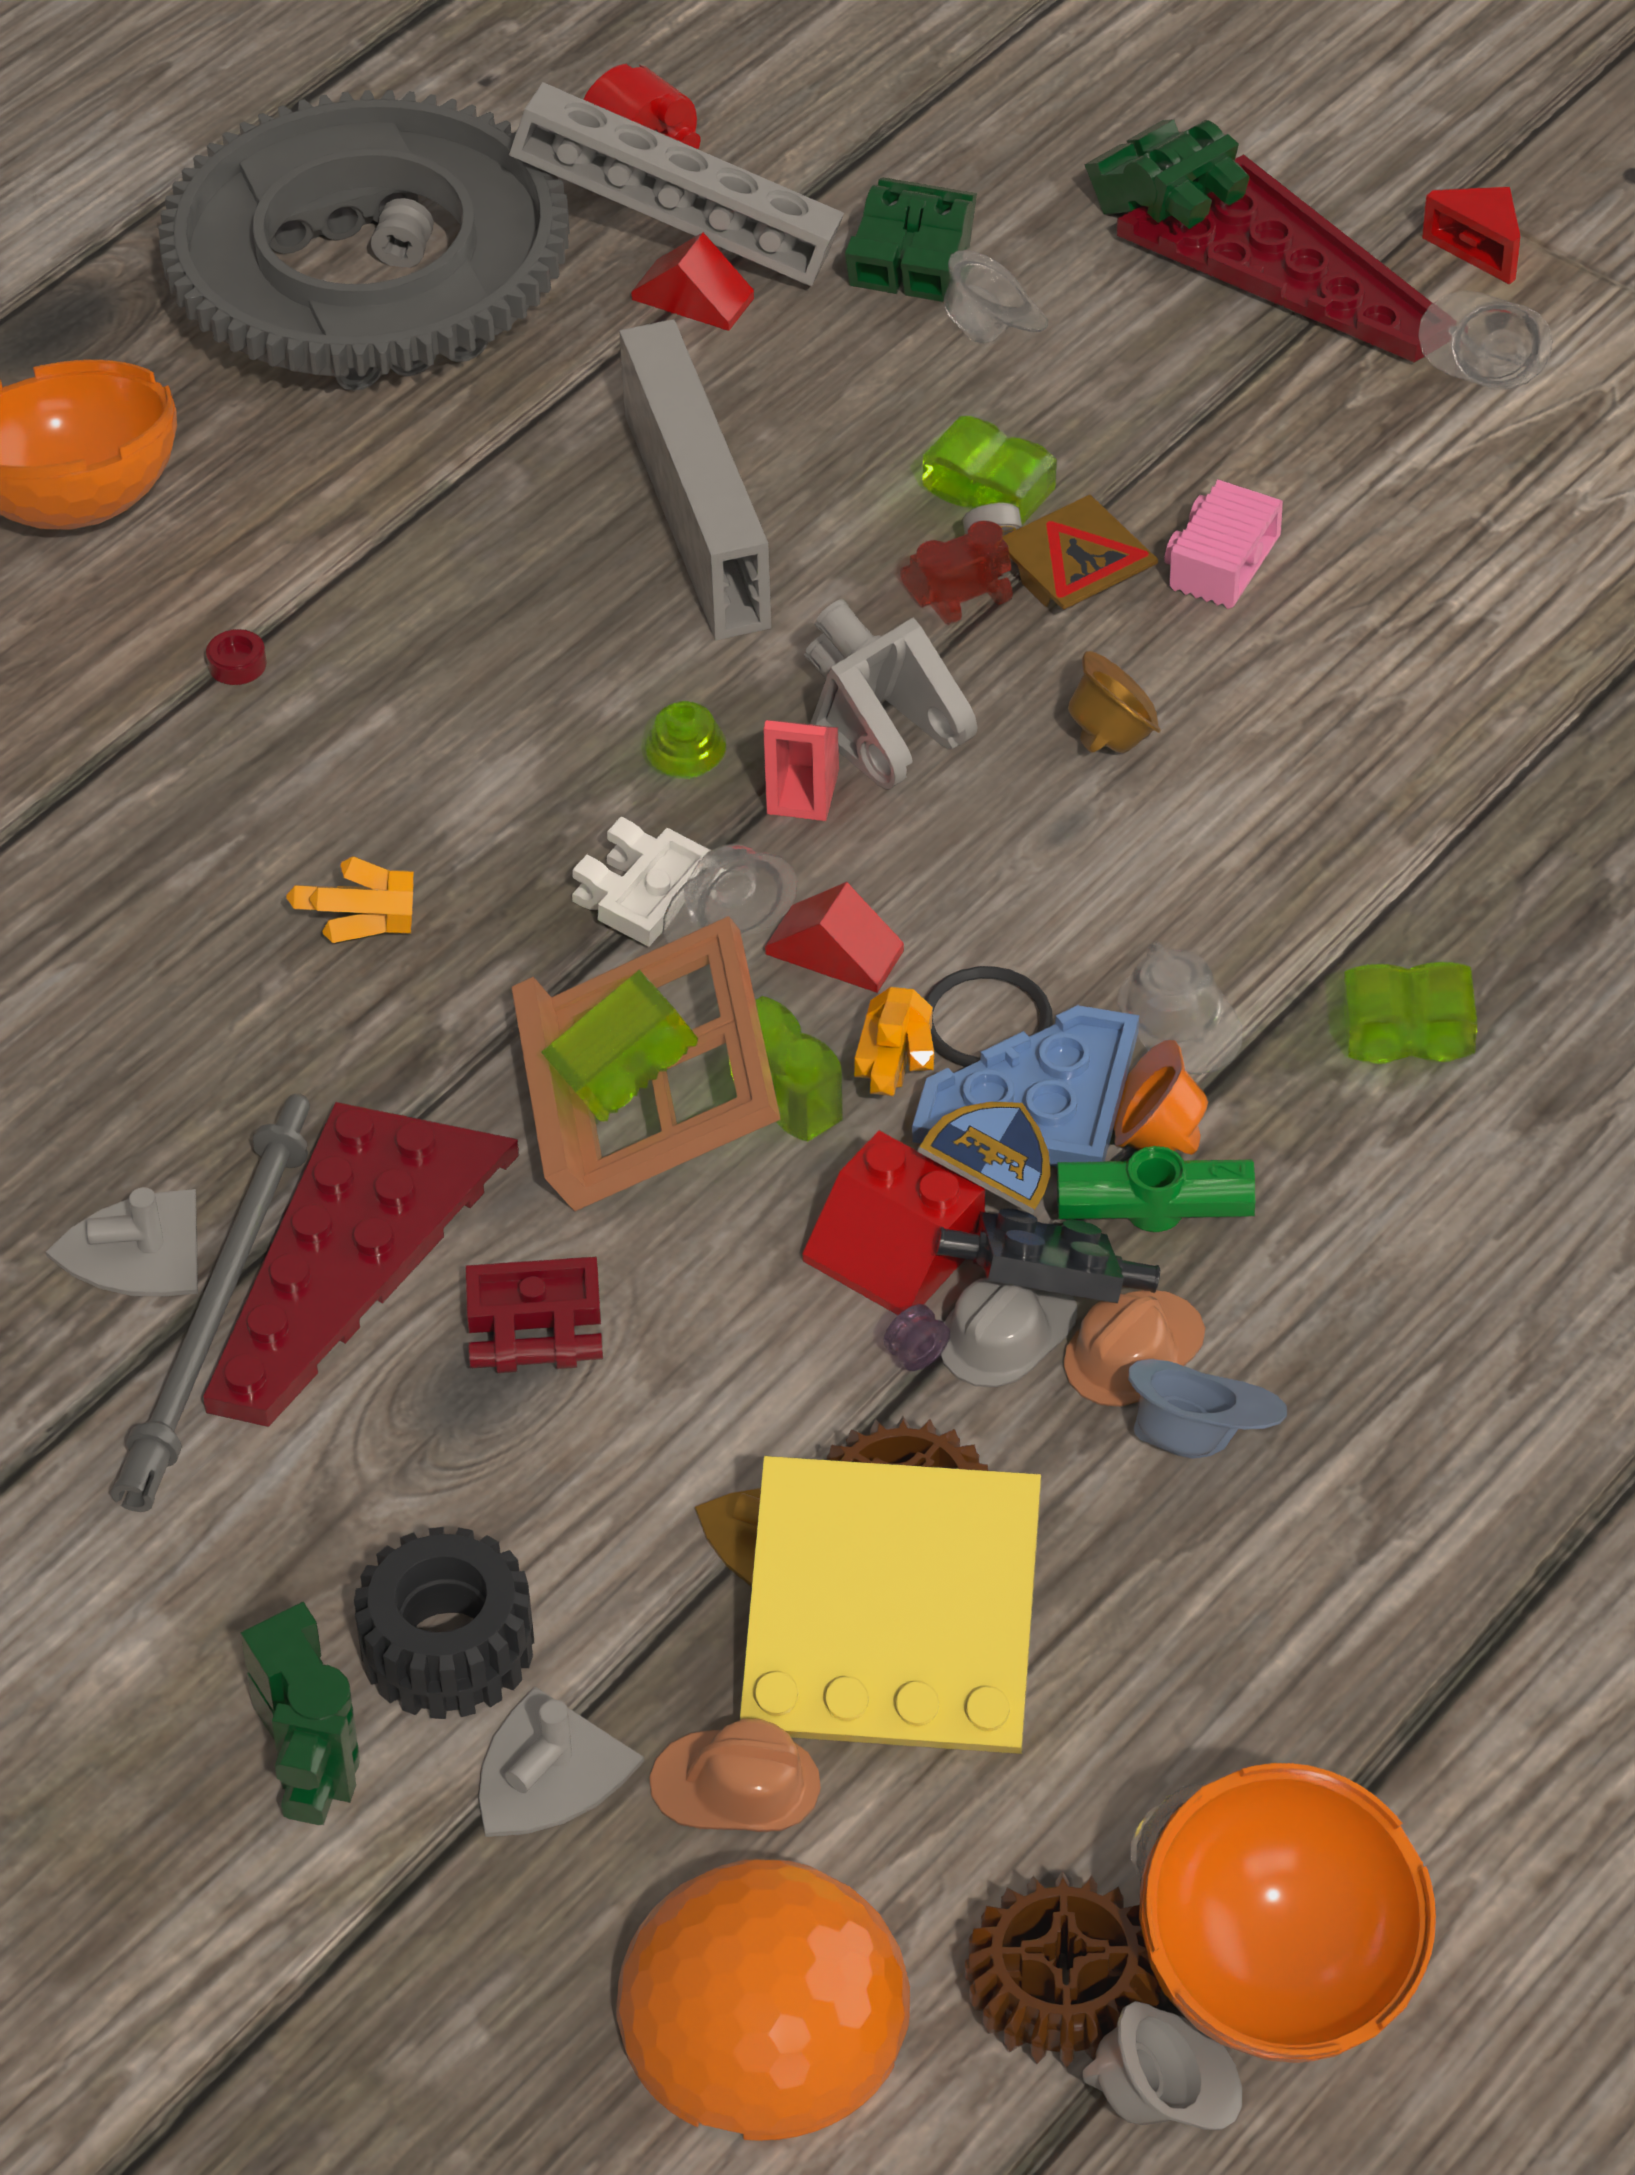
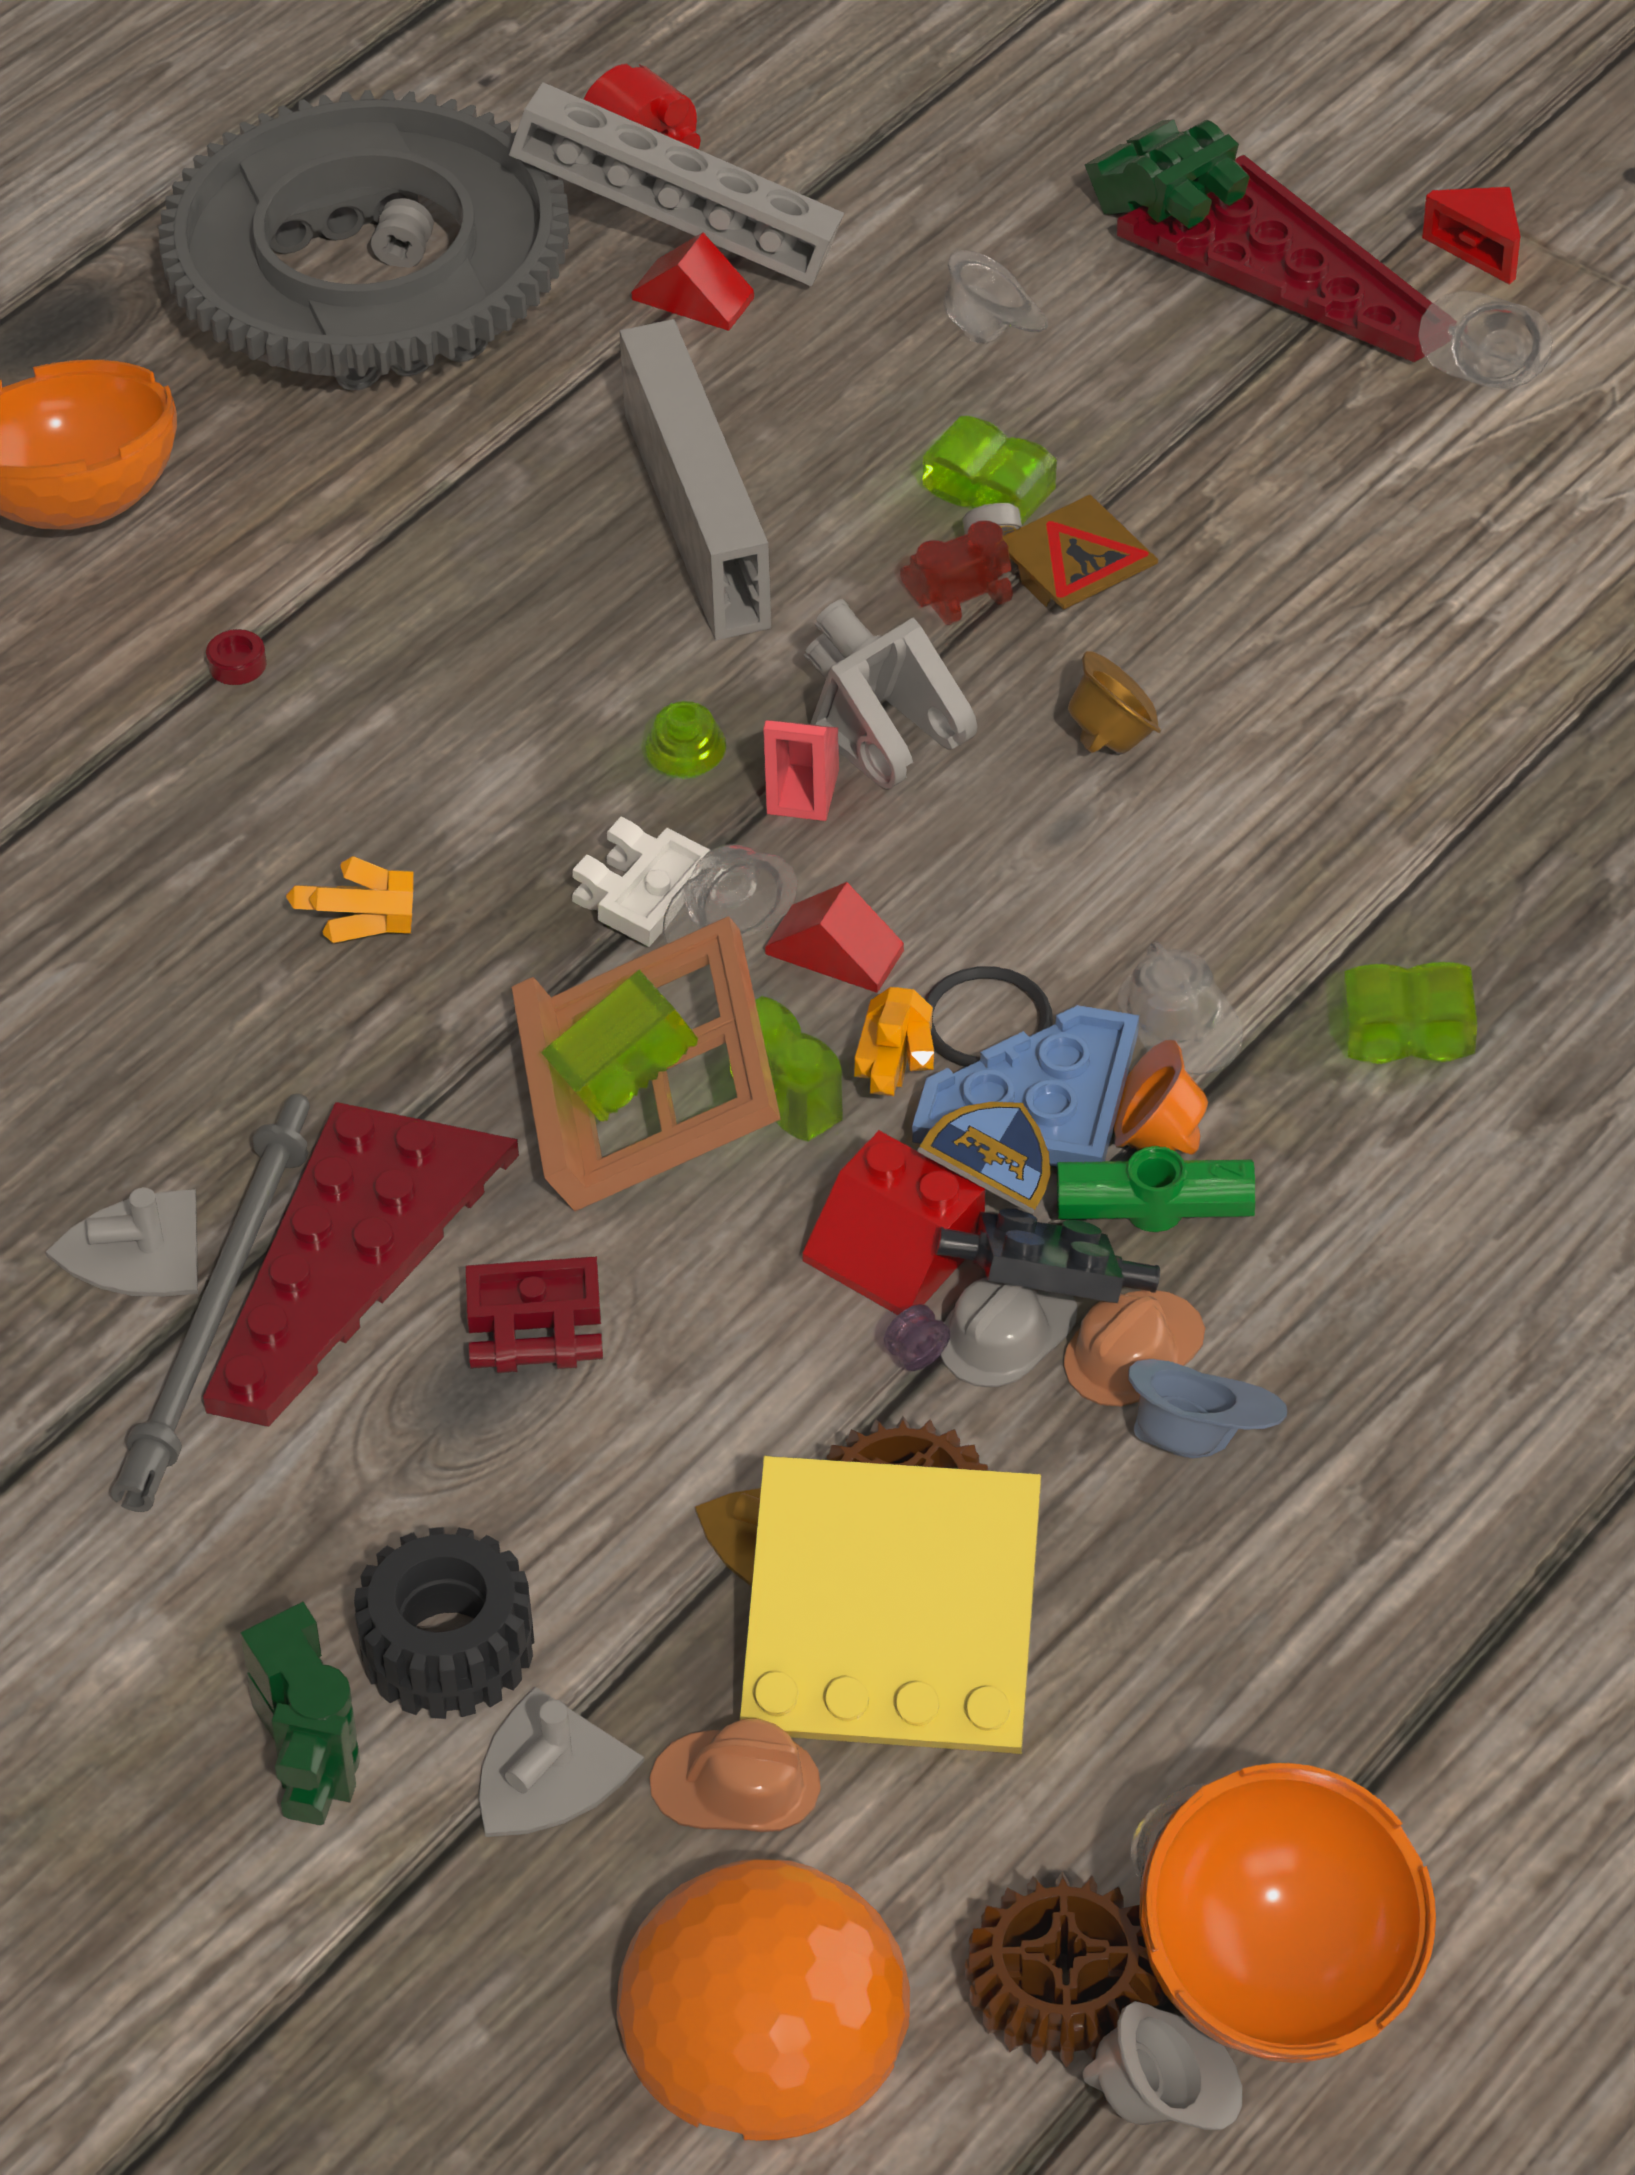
dark green hips [845,177,977,304] -> none
bright pink brick [1165,479,1283,609] -> none

